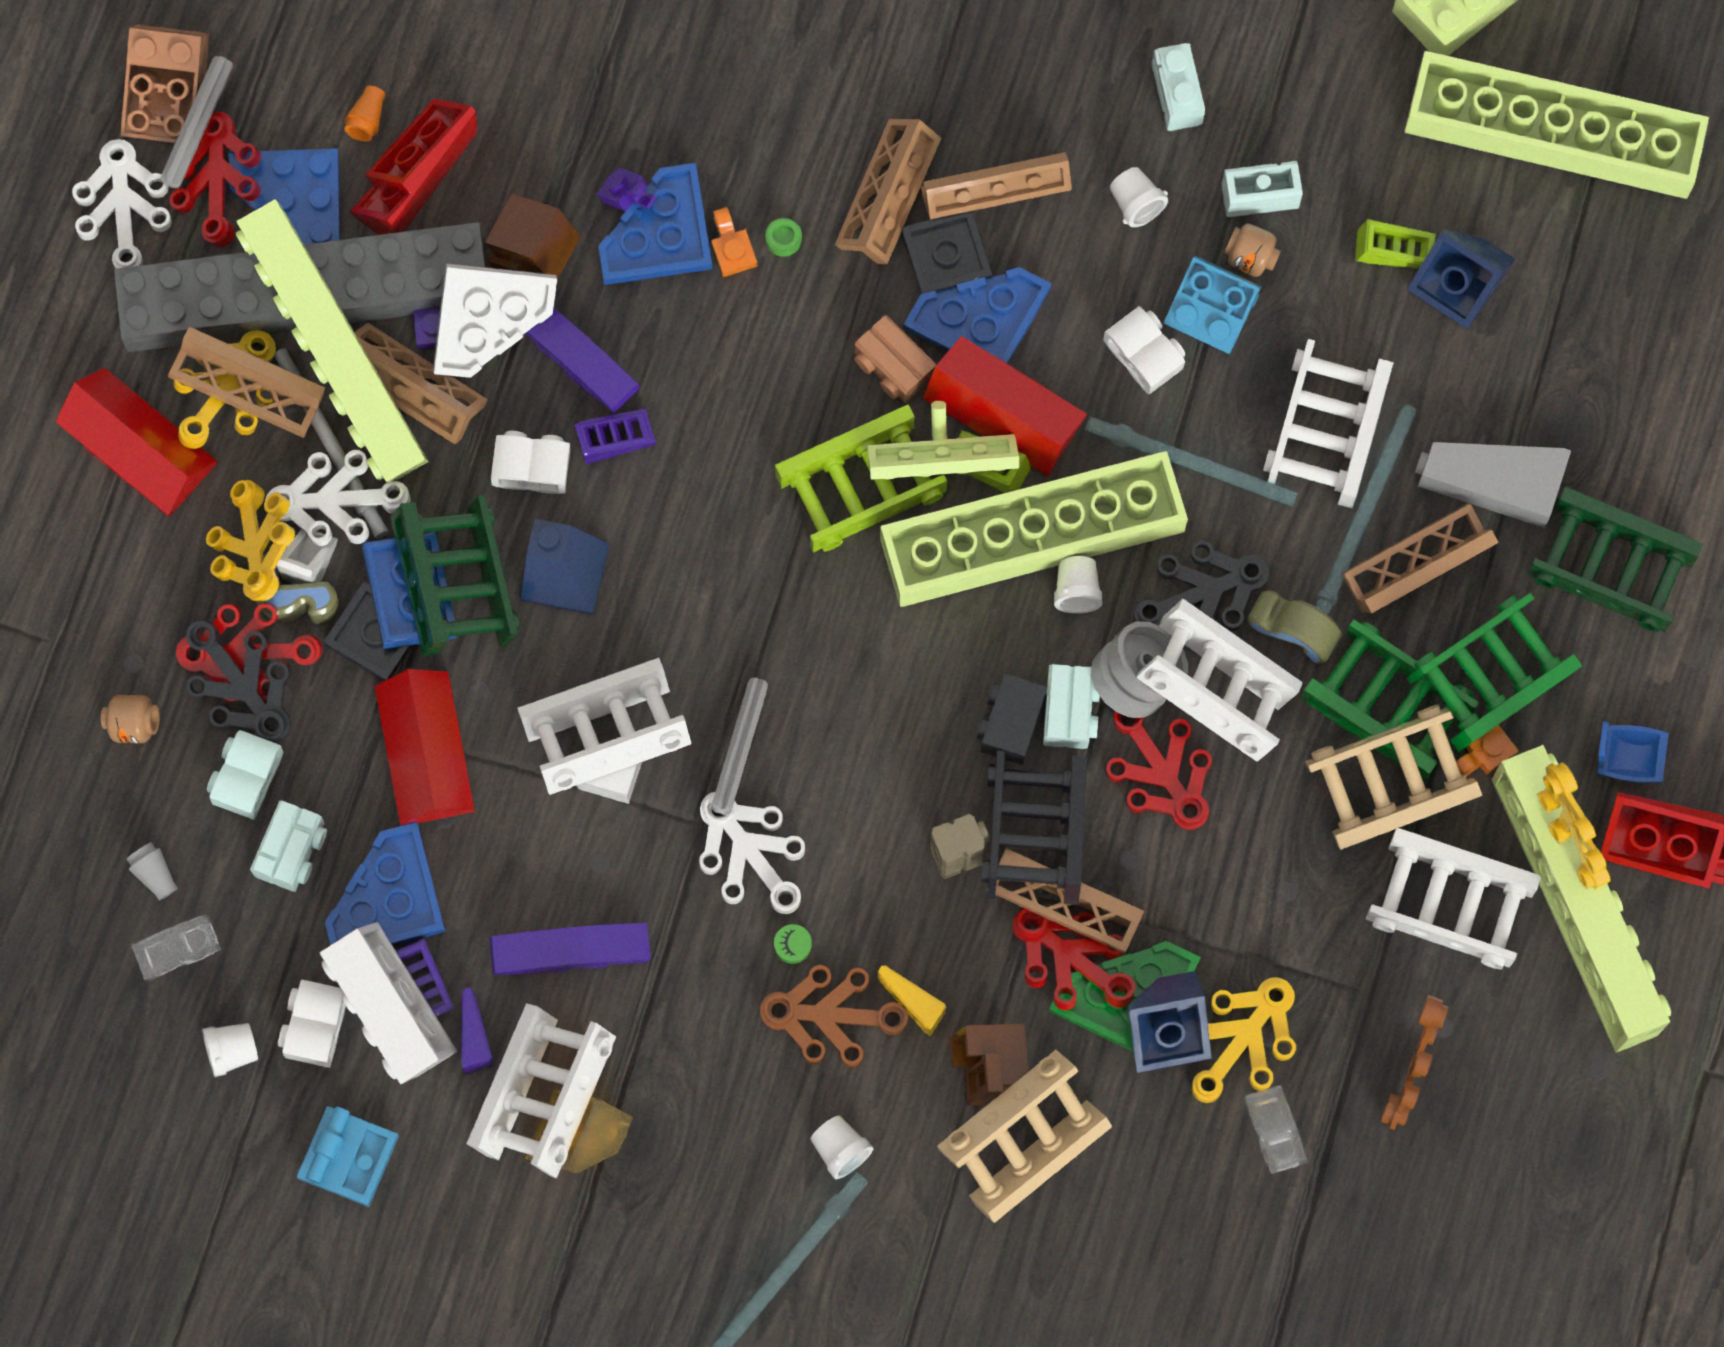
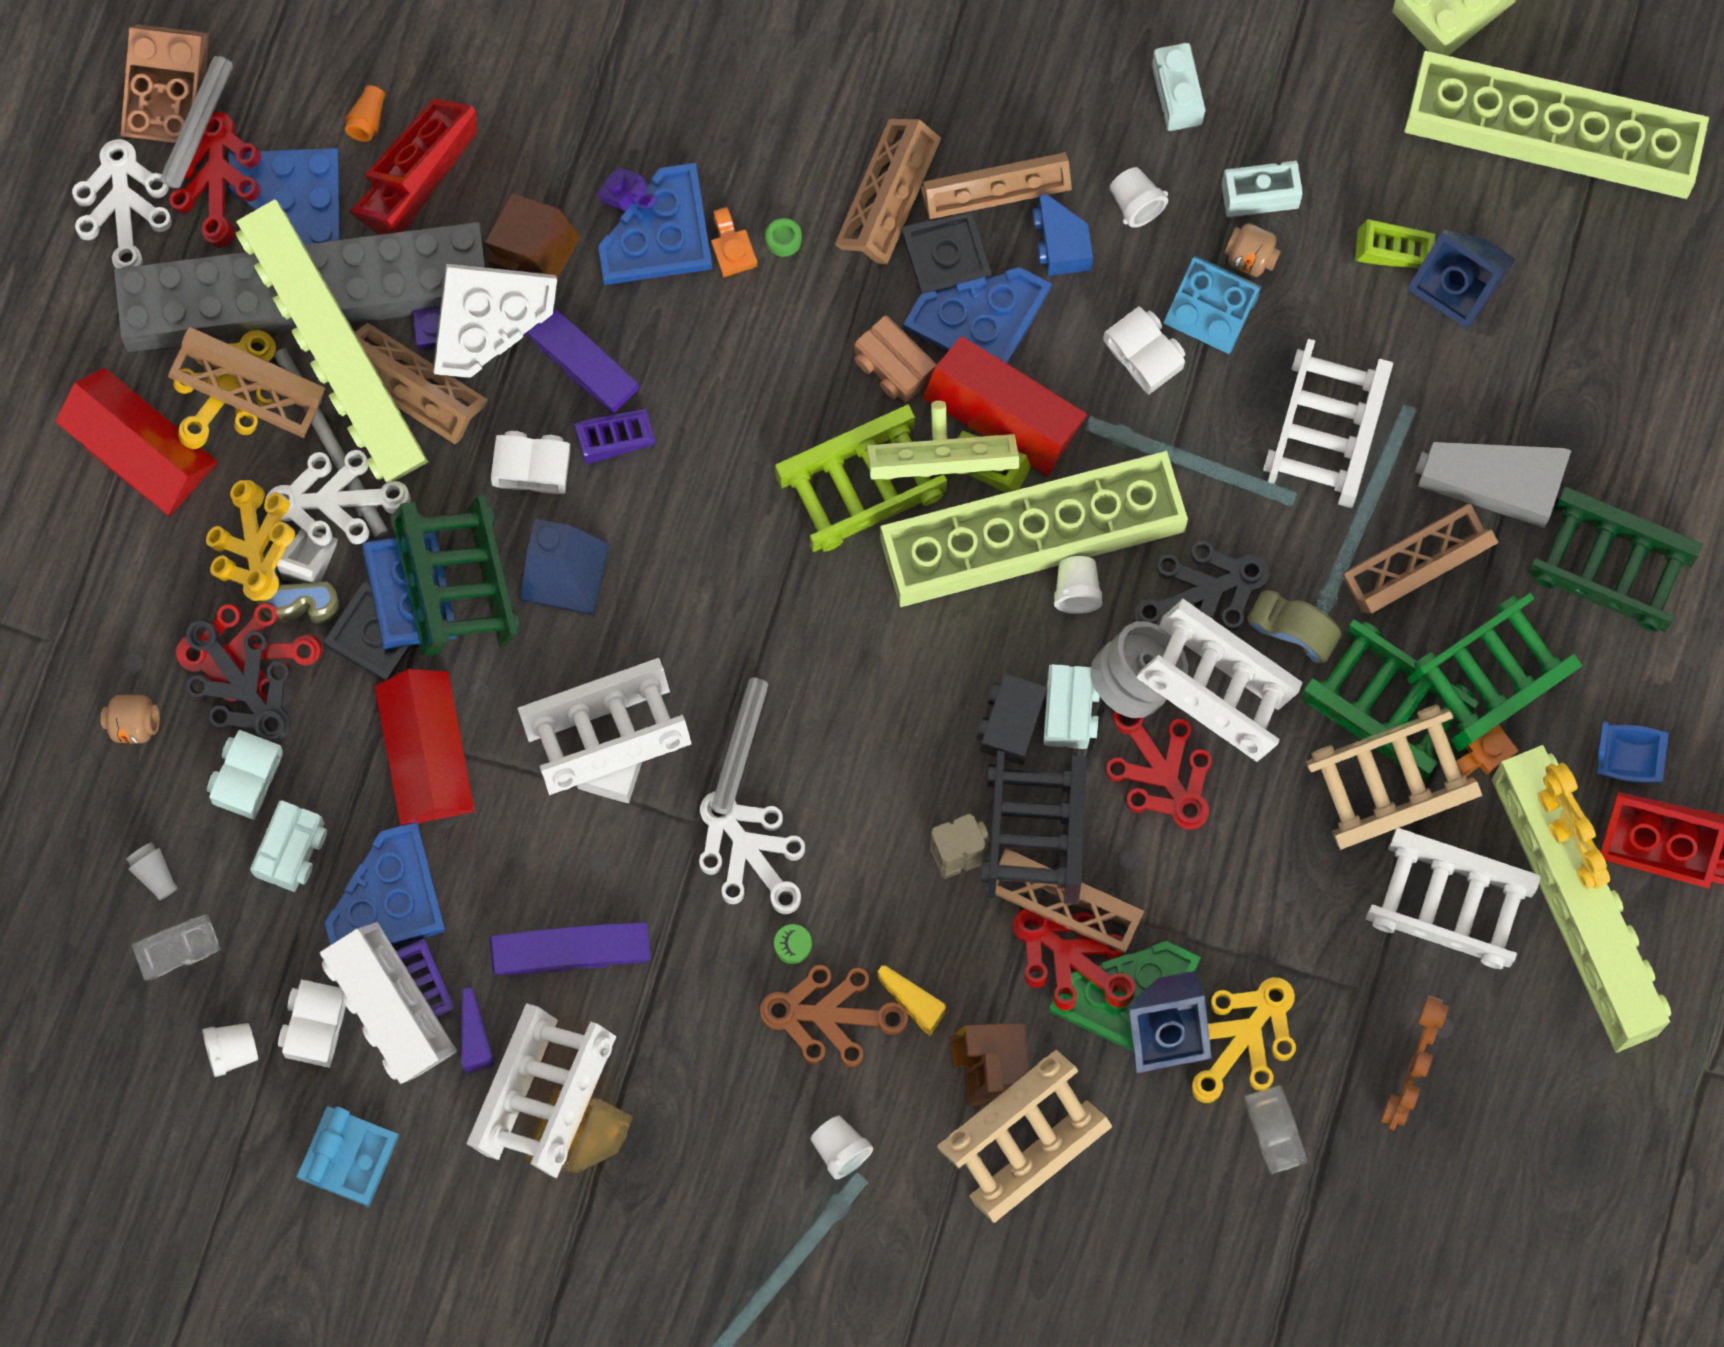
none -> blue slope [1032,194,1093,276]

